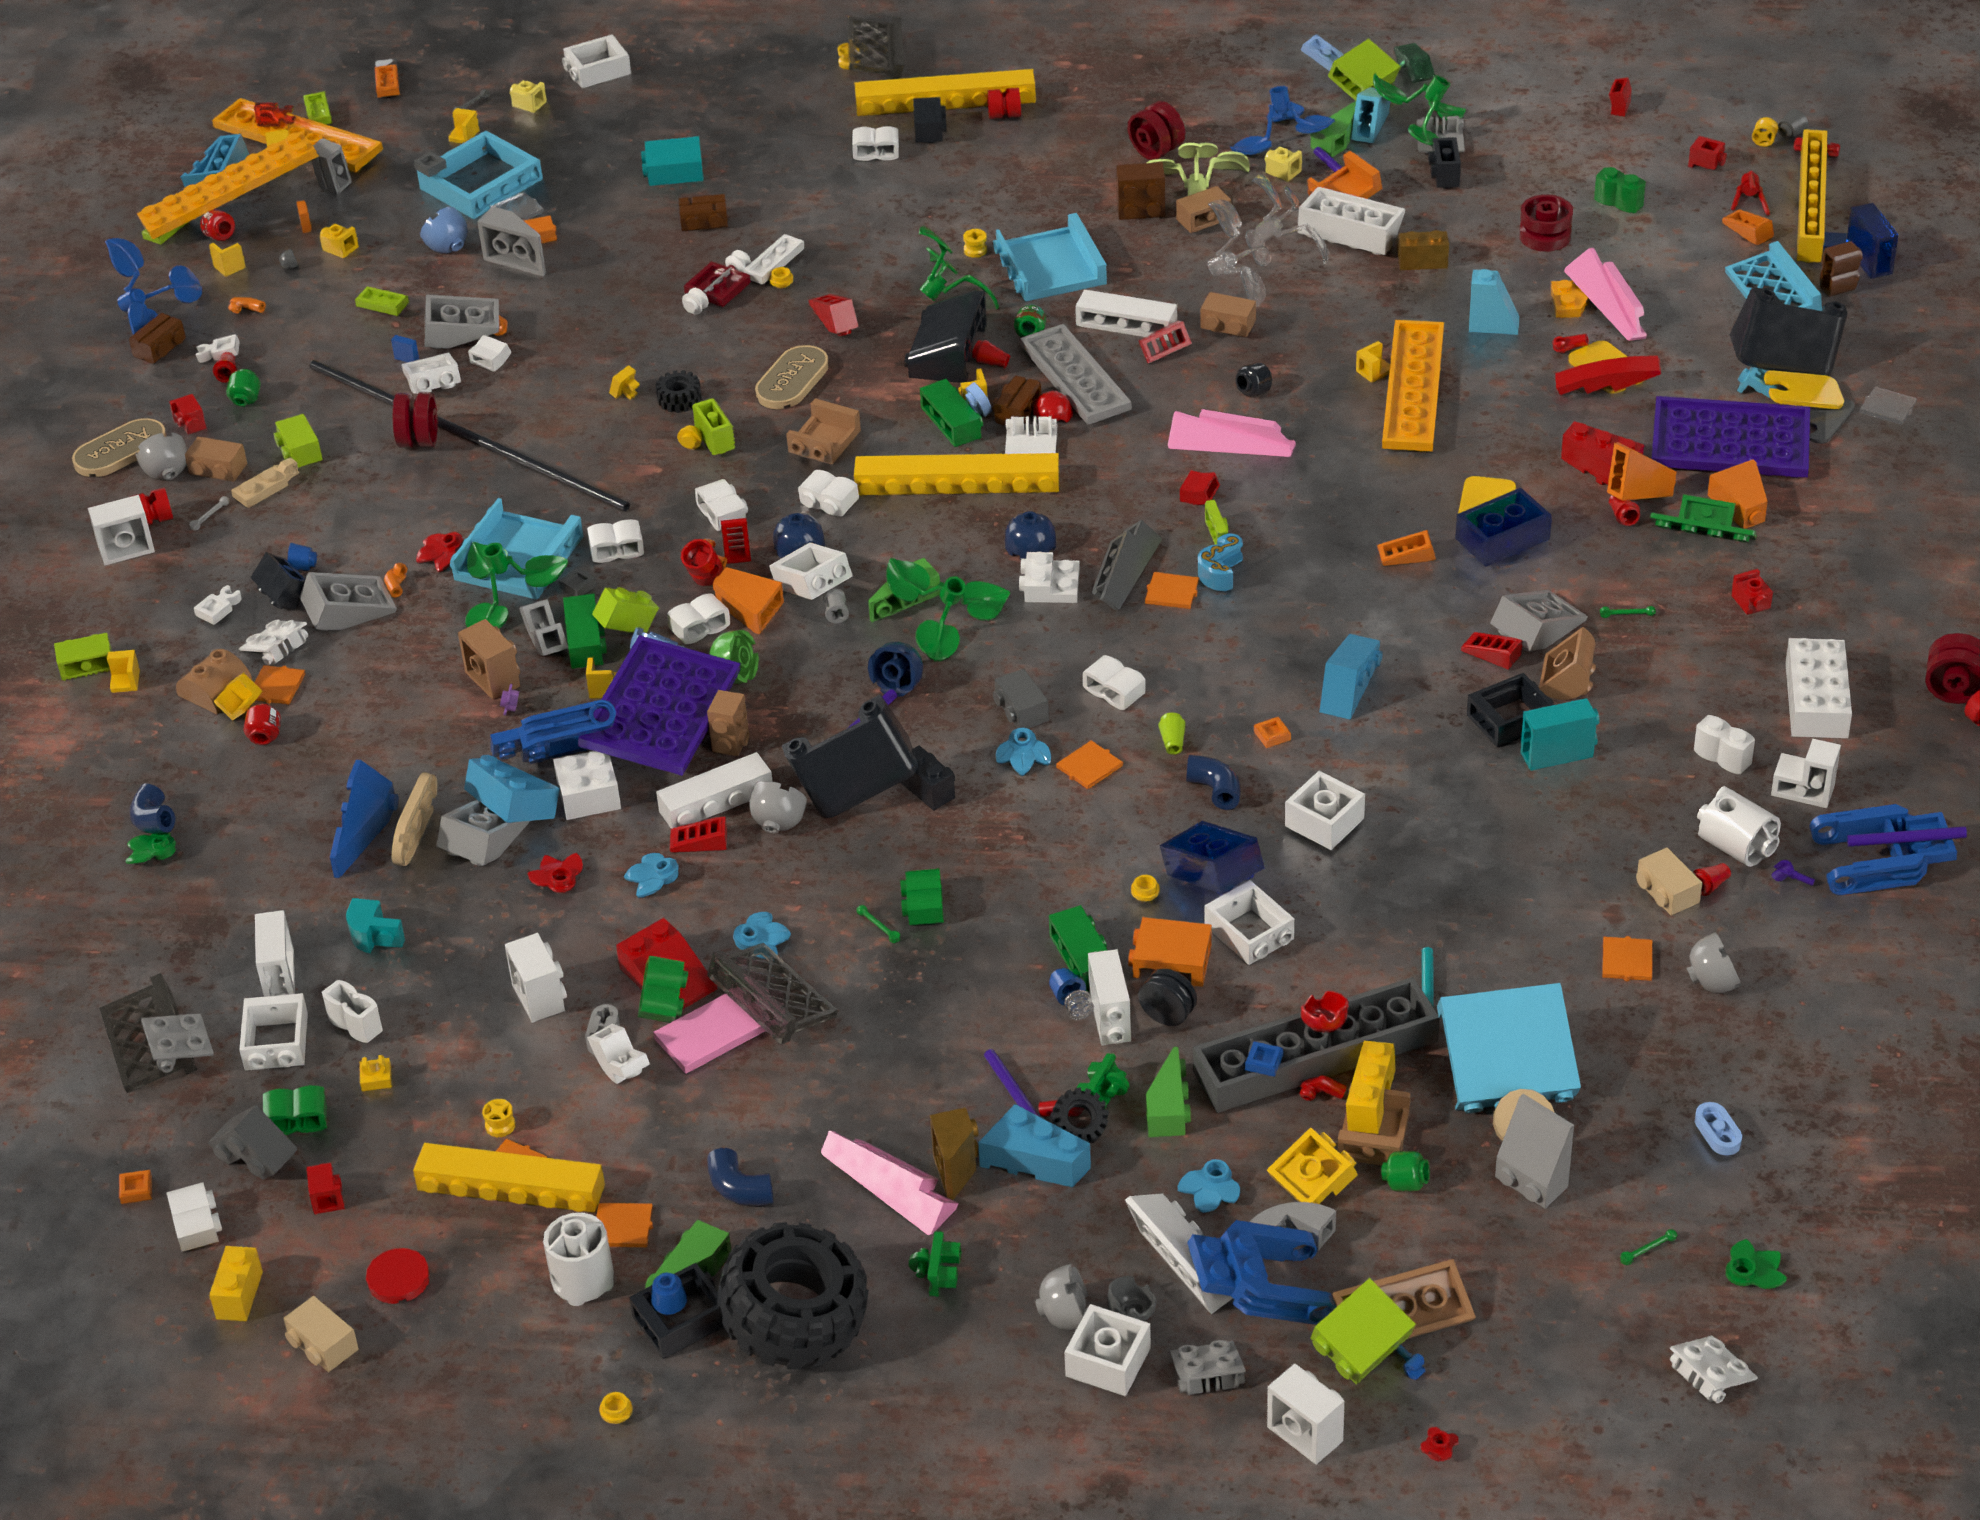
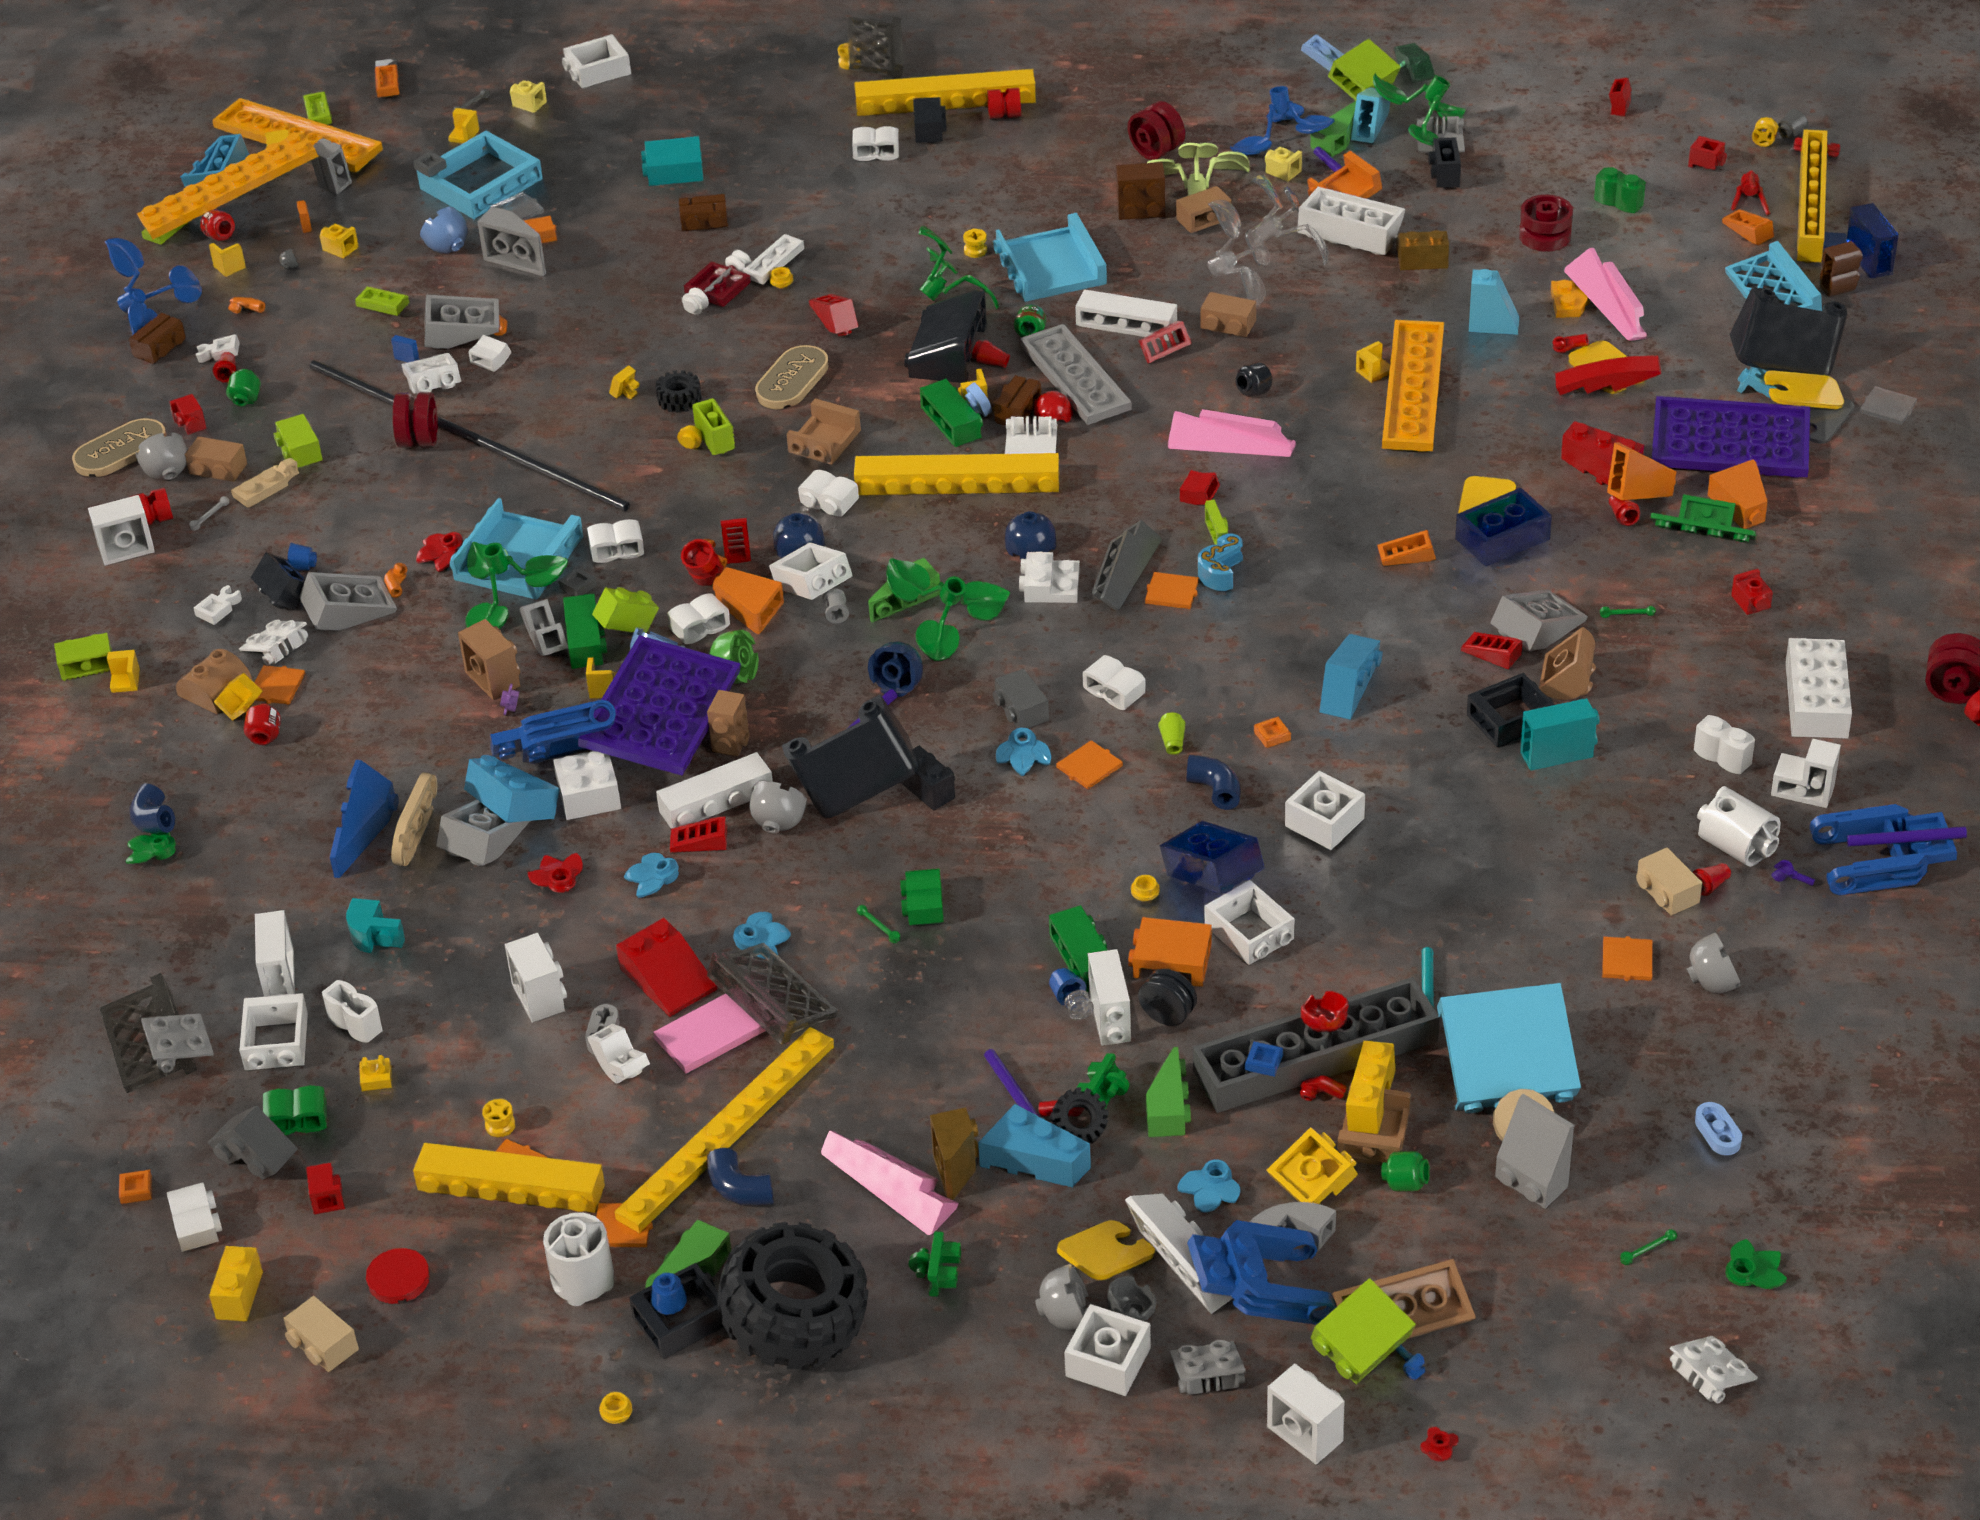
clear red plate [254,103,296,127] -> none
green brick [638,955,688,1023] -> none
white brick [695,479,748,531] -> none
none -> yellow plate [615,1027,834,1233]
none -> yellow piece [1057,1220,1155,1280]

